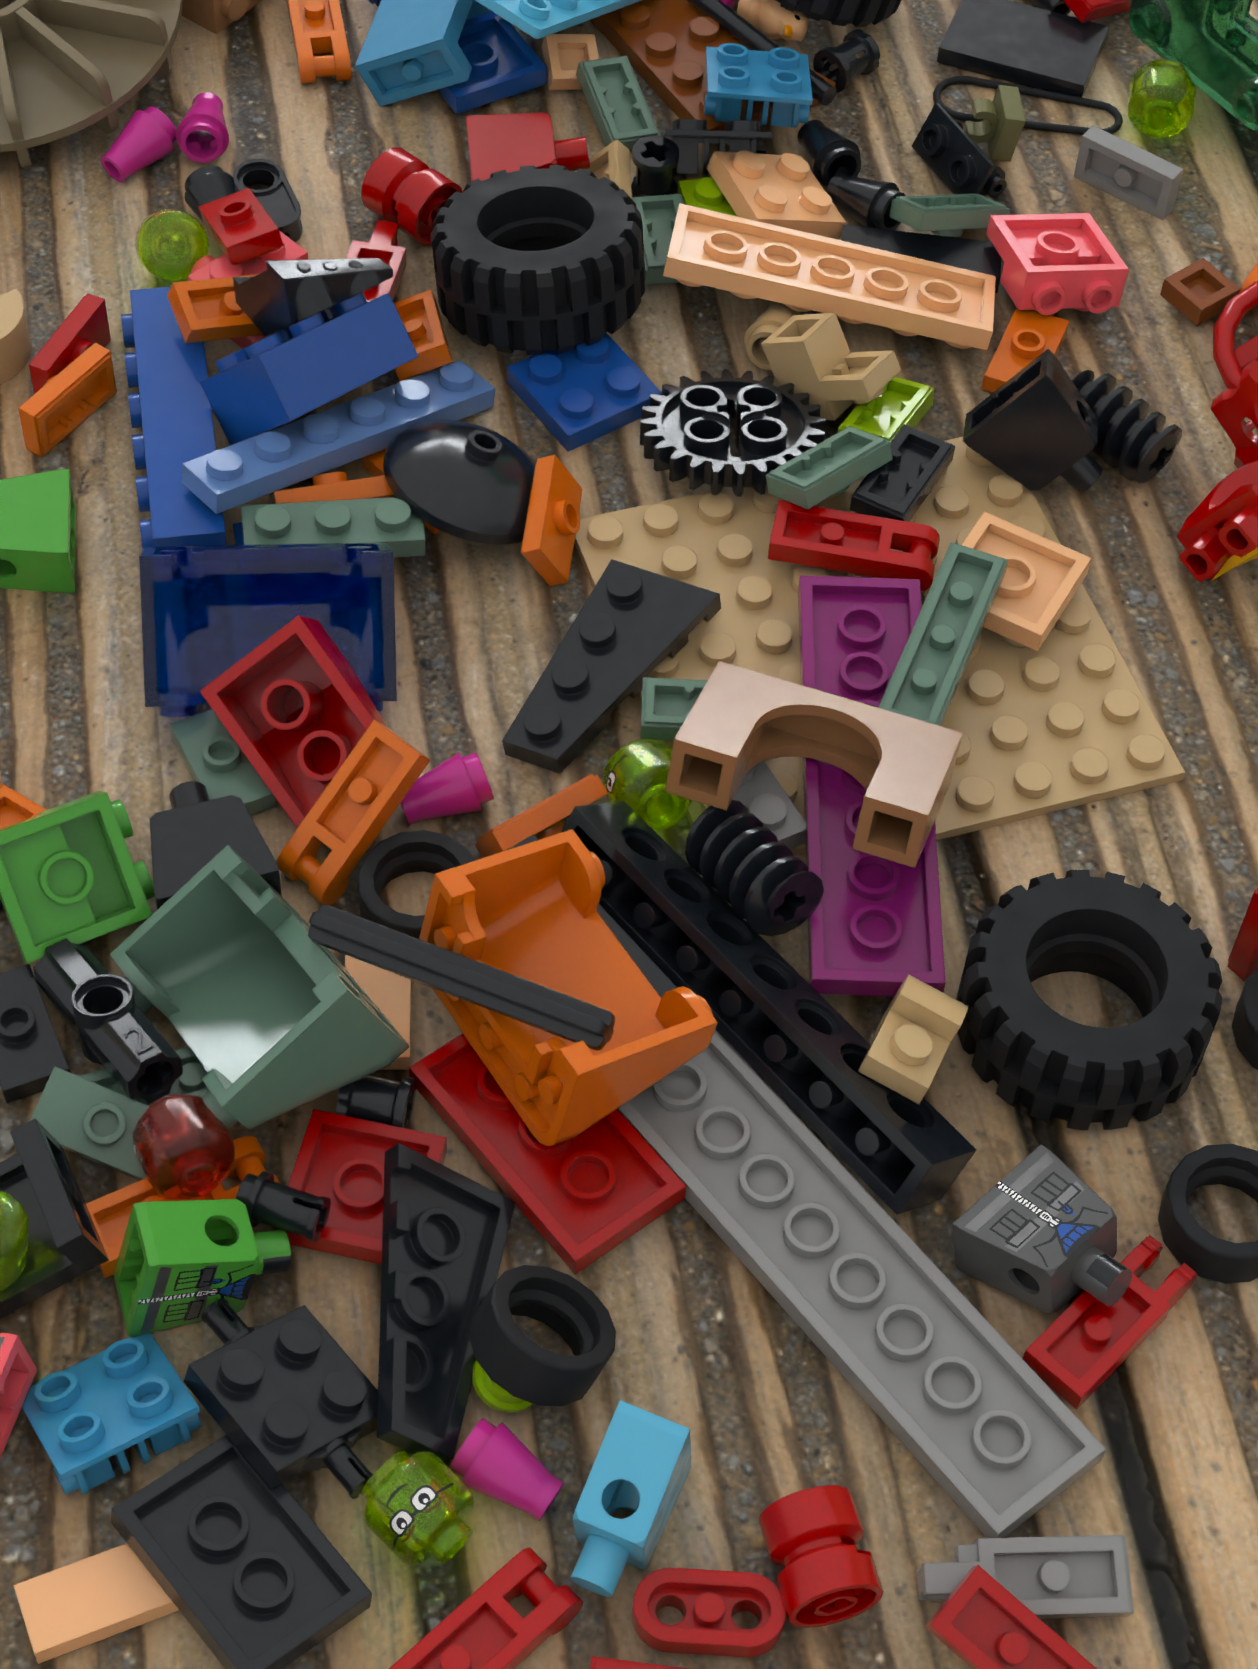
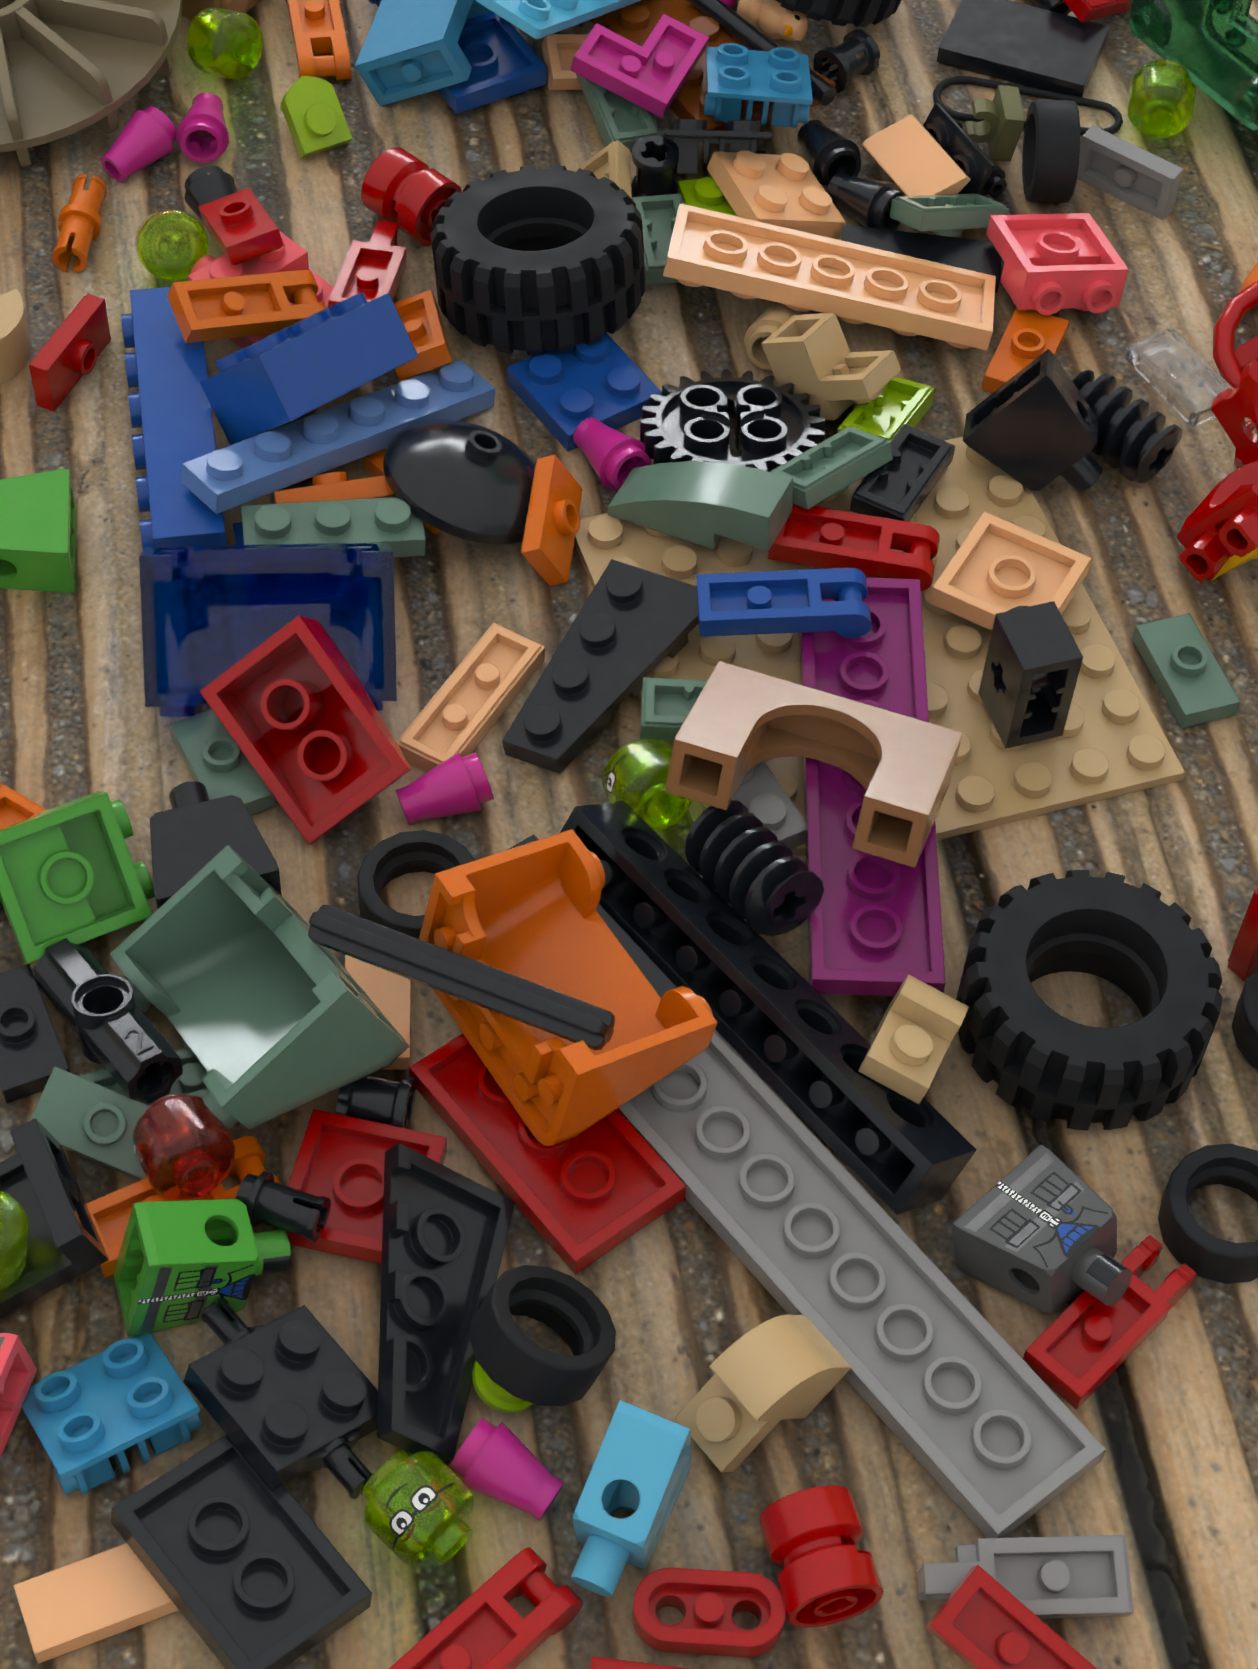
orange plate [18,343,117,457] -> none
black piece [233,159,303,242] -> none
black slope [233,258,394,337] -> none
orange plate [277,720,430,905] -> none
red torso [466,112,590,181] -> none
orange plate [475,774,608,858] -> none
sand green tile [878,542,1008,726] -> none
dark orange plate [1160,258,1241,326] -> none
none -> orange pin [52,174,107,273]
none -> clear neon green head [186,6,263,80]
none -> lime plate [280,76,353,159]
none -> light nougat tile [396,622,545,772]
none -> dark pink plate [570,14,709,118]
none -> dark pink cone [573,417,651,490]
none -> sand green slope [608,461,793,551]
none -> tan brick [675,1314,852,1472]
none -> blue plate [696,568,872,638]
none -> light nougat slope [862,114,971,196]
none -> black brick [978,601,1083,749]
none -> black tyre [1022,100,1080,203]
none -> clear plate [1125,326,1234,427]
none -> sand green plate [1132,613,1240,728]

